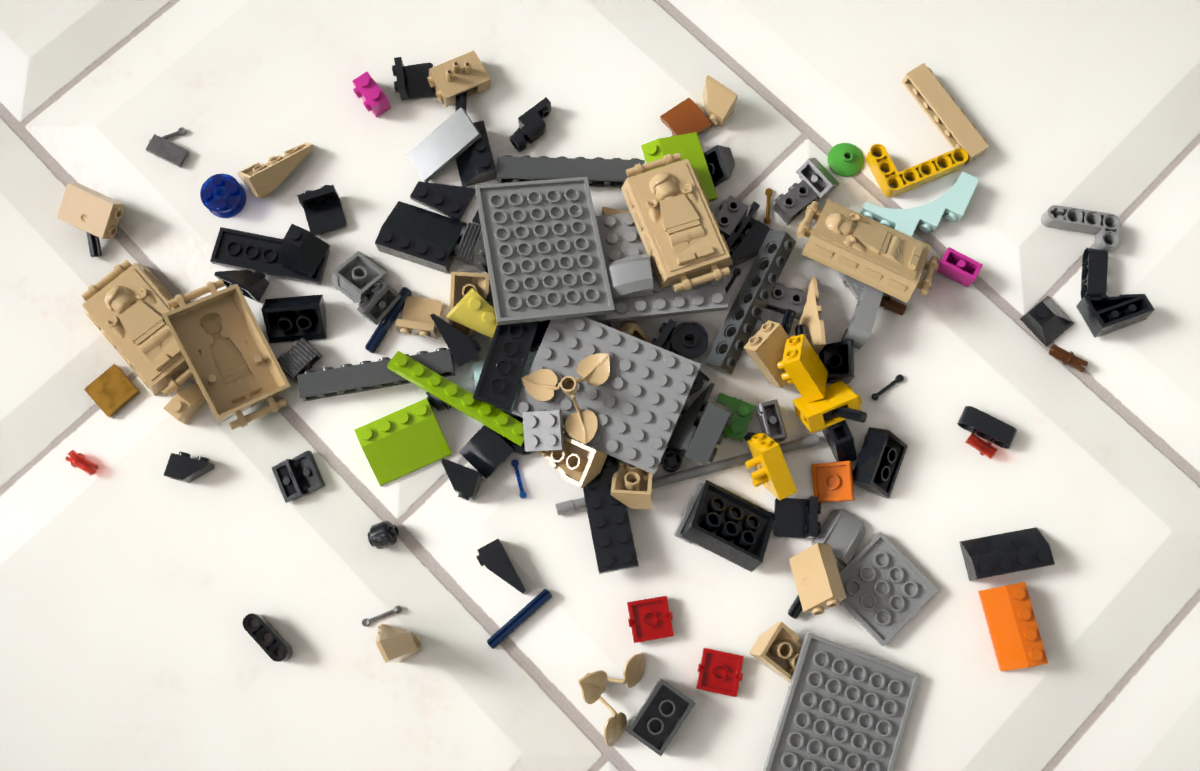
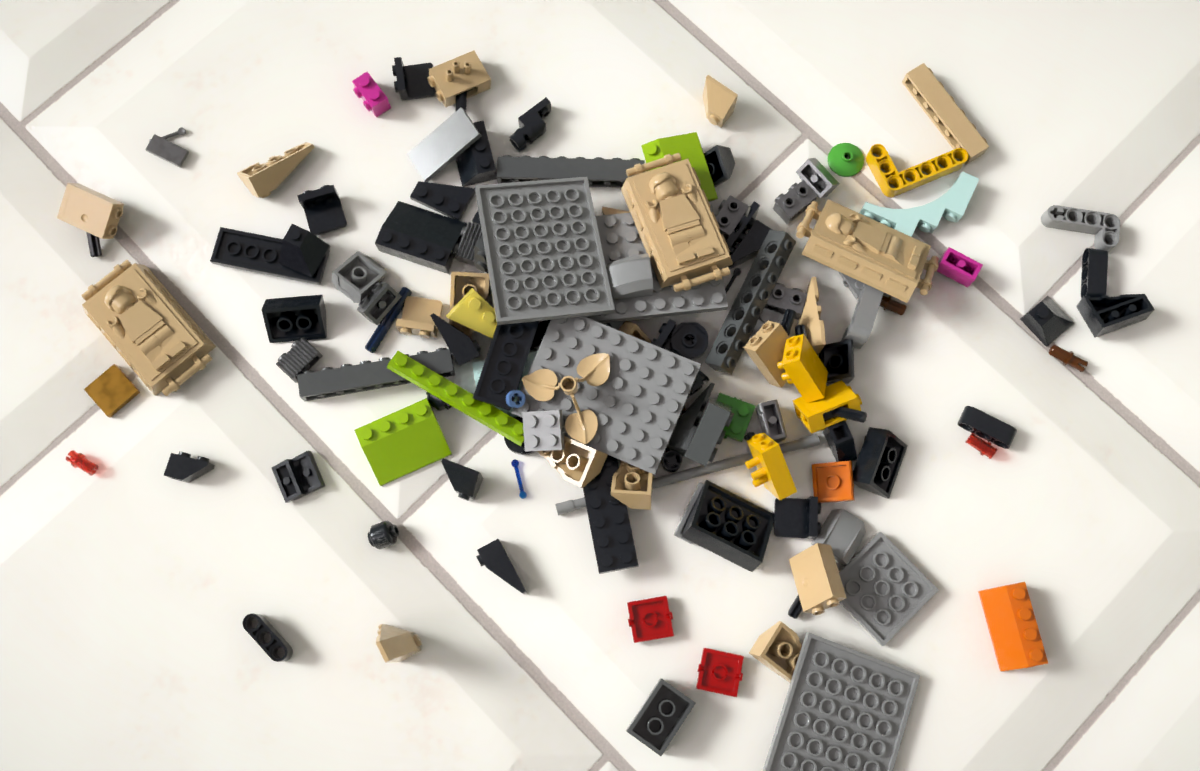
tan piece [162,279,291,430] -> none
tan slope [163,383,206,425] -> none
clear blue wheel [200,174,247,218] -> none
black slope [214,270,270,303] -> none
flat silver hinge [362,606,402,627] -> none
black slope [459,425,515,479] -> none
dark blue axle [487,589,552,649] -> none
tan plant [578,652,646,747] -> none
dark orange slope [660,98,712,136] -> none
pearl gold hinge [764,188,773,224] -> none
black hinge [871,374,904,400] -> none
black slope [959,527,1055,581] -> none
none -> medium blue bush [506,390,525,408]

